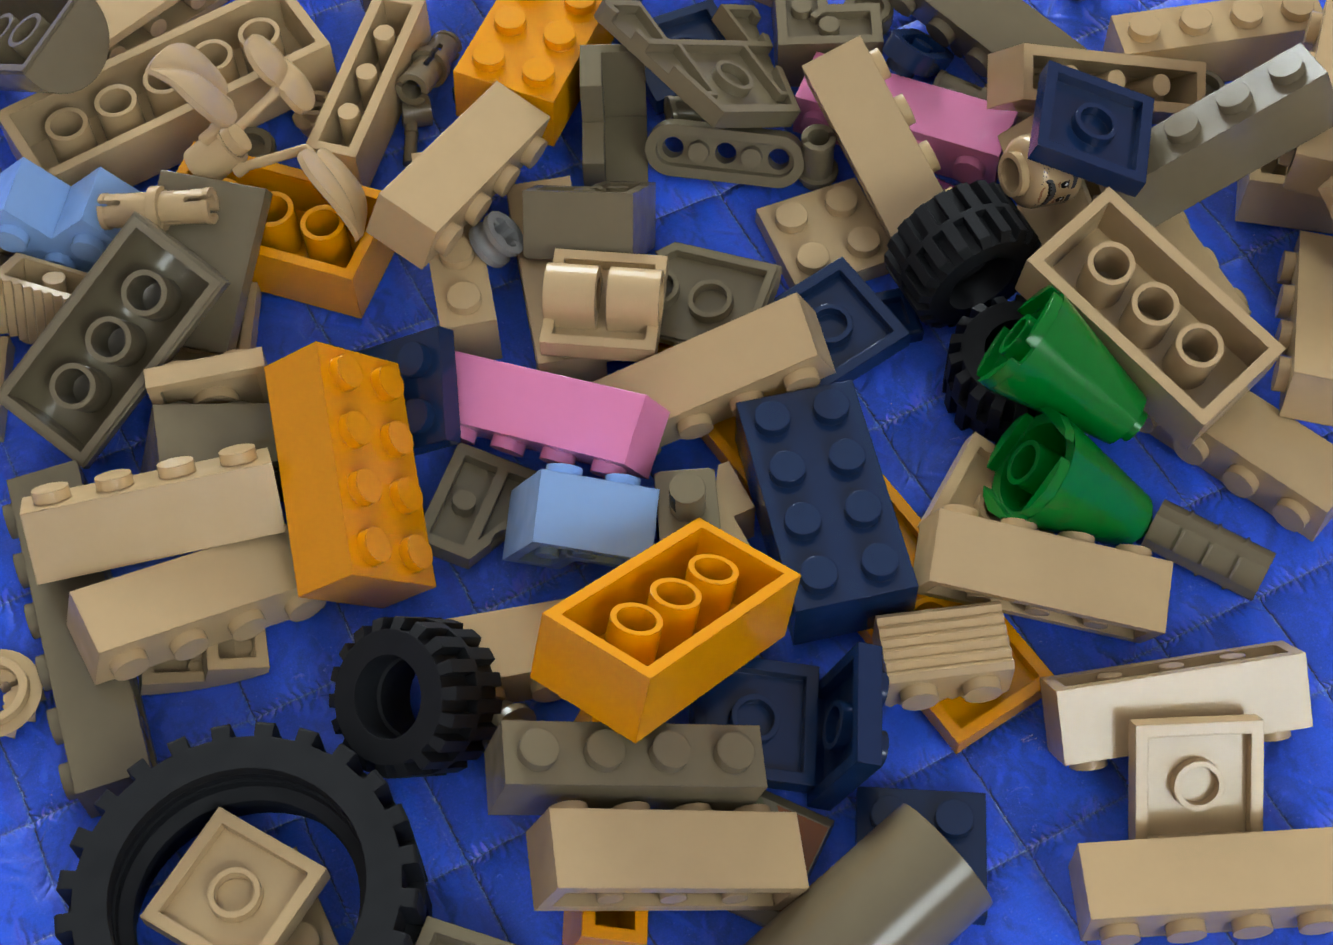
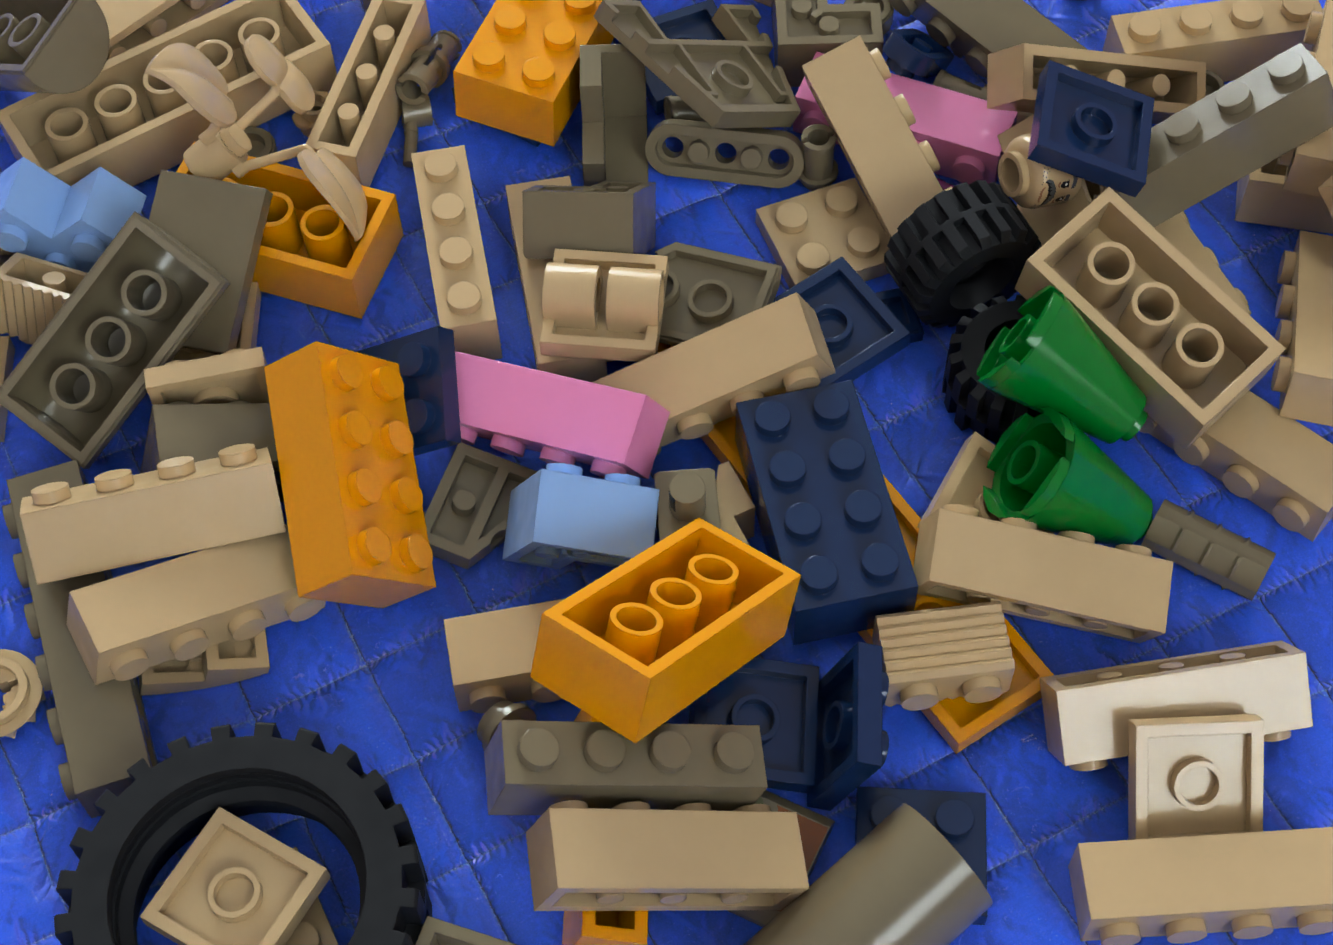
tan pin [96,185,219,231] -> none
black tyre [329,616,503,779] -> none
tan brick [365,81,551,270] -> none
light grey bush [469,211,523,268] -> none

